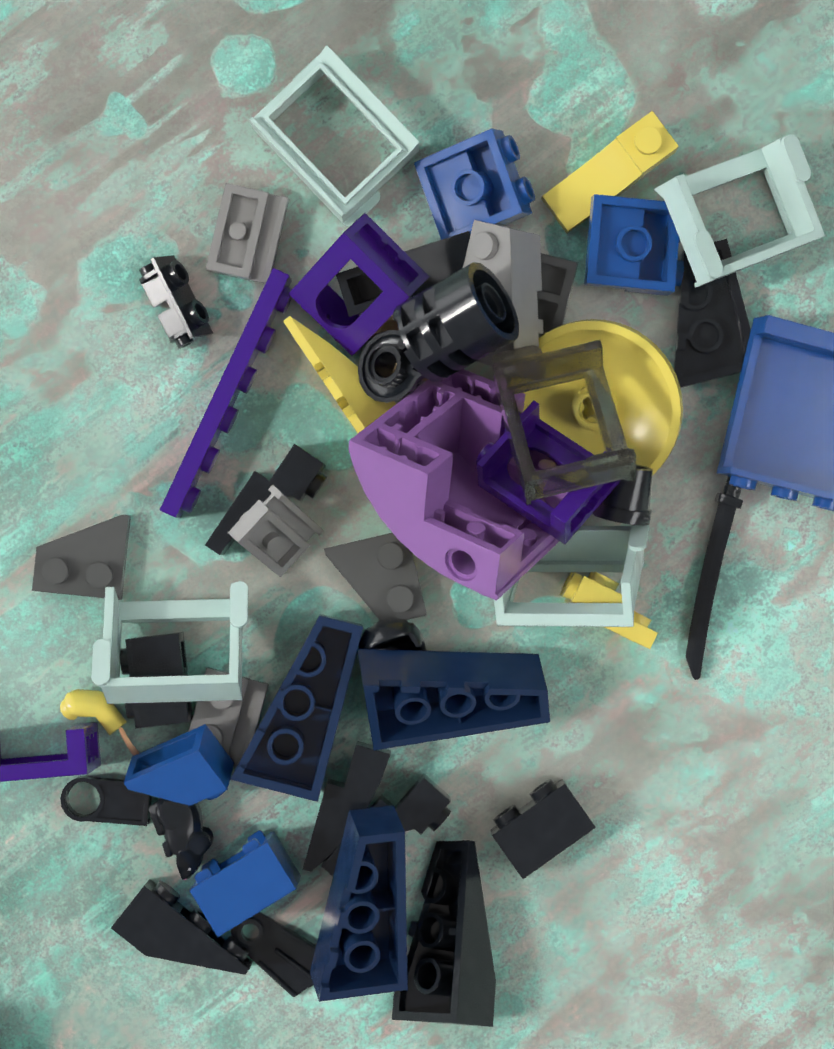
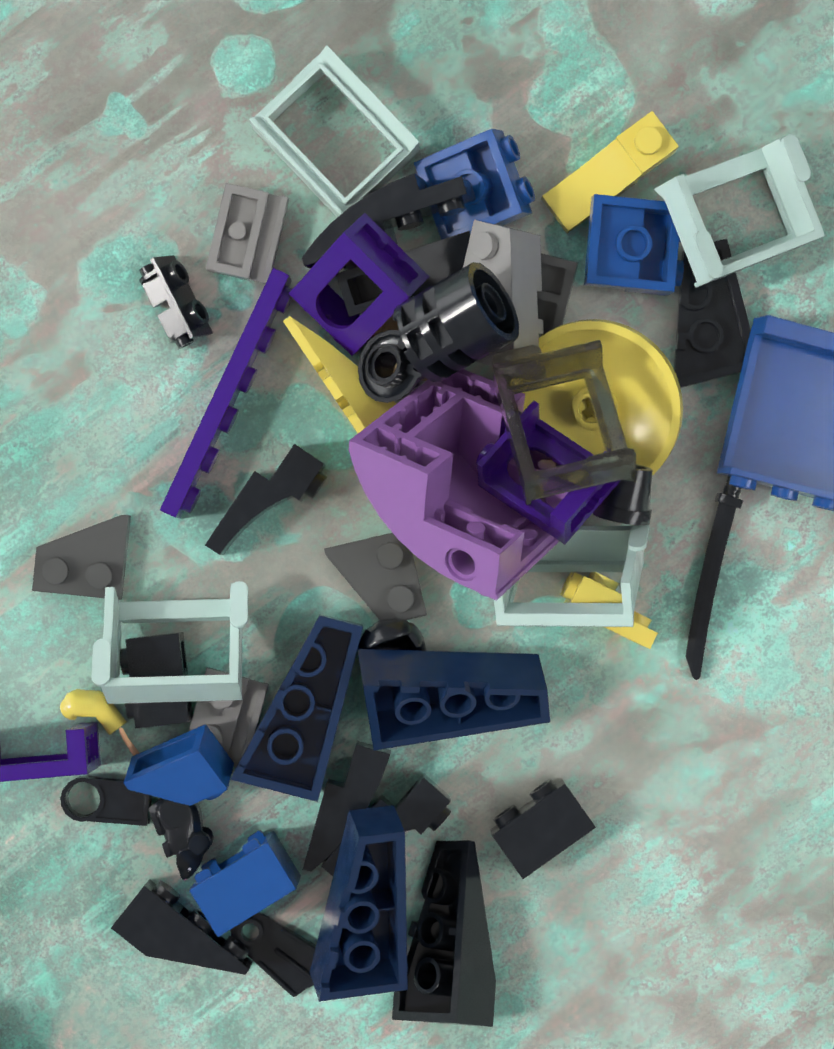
light grey plate [228,485,324,577] -> none
none -> black slope [302,173,476,270]

